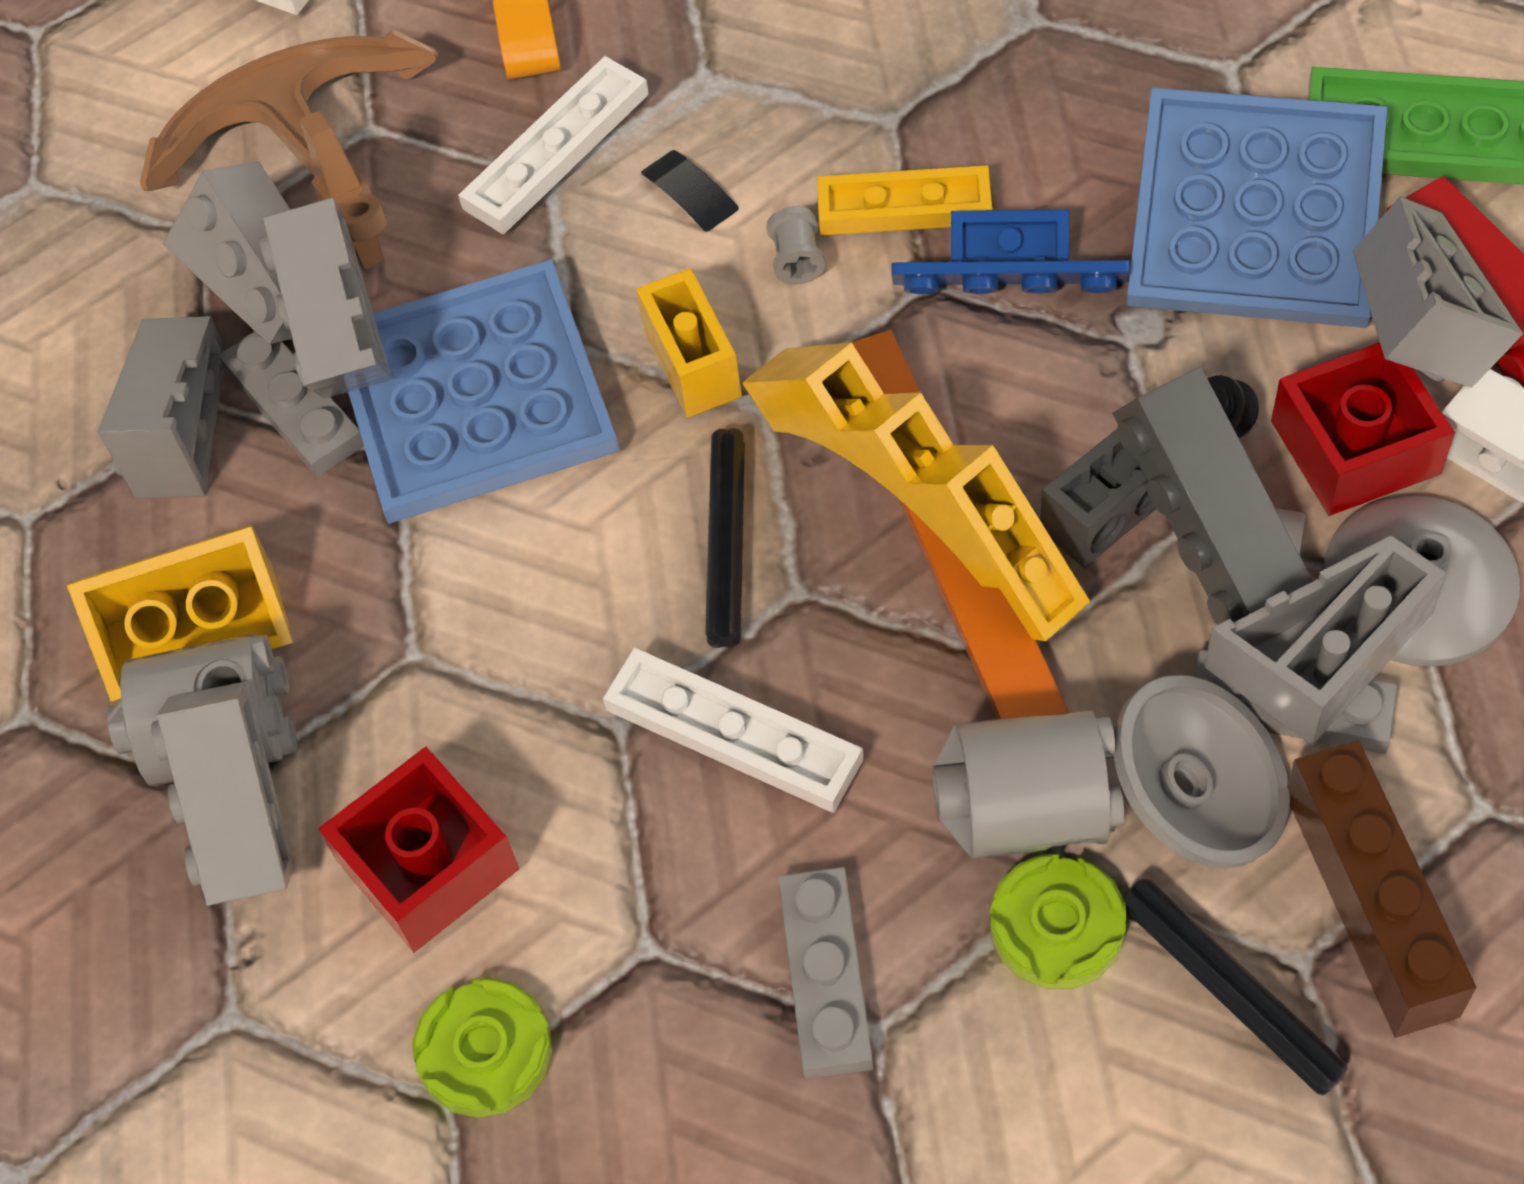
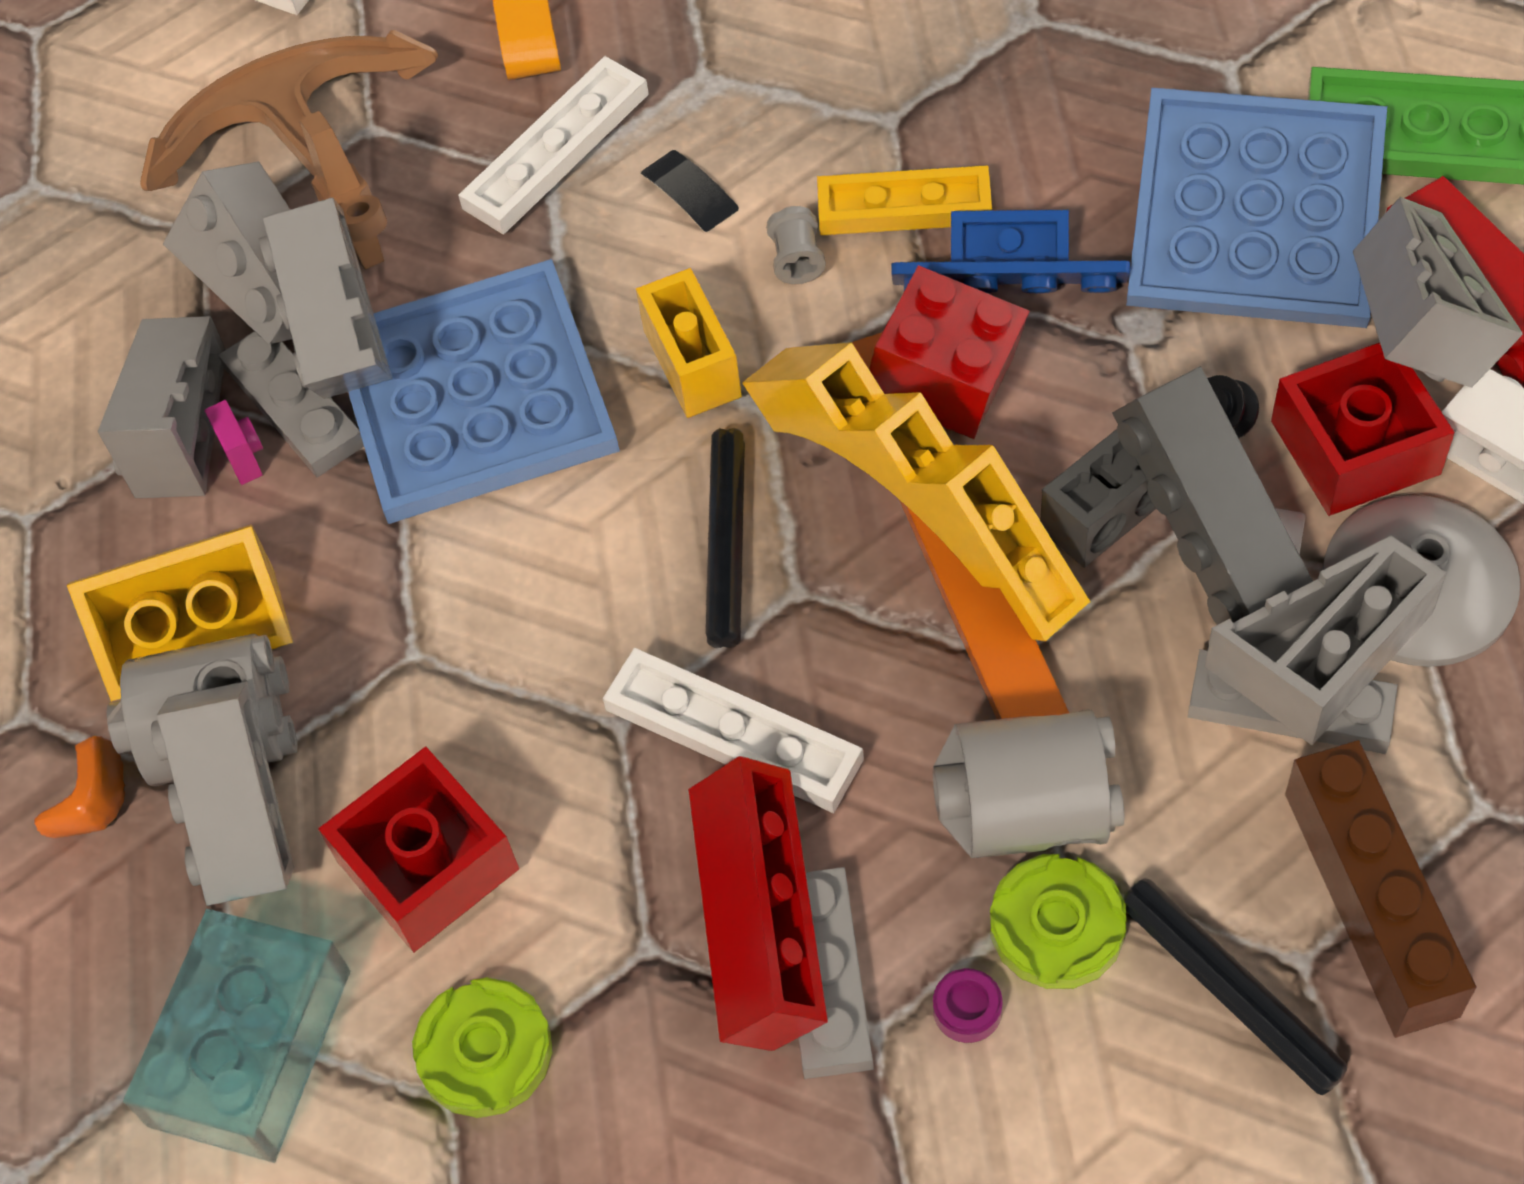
light grey dish [1113,675,1290,869] -> none
none -> orange hair [34,736,125,838]
none -> clear light blue brick [123,908,351,1163]
none -> dark pink plate [204,400,264,485]
none -> red brick [688,756,828,1051]
none -> red brick [869,265,1030,439]
none -> magenta tile [933,968,1003,1043]

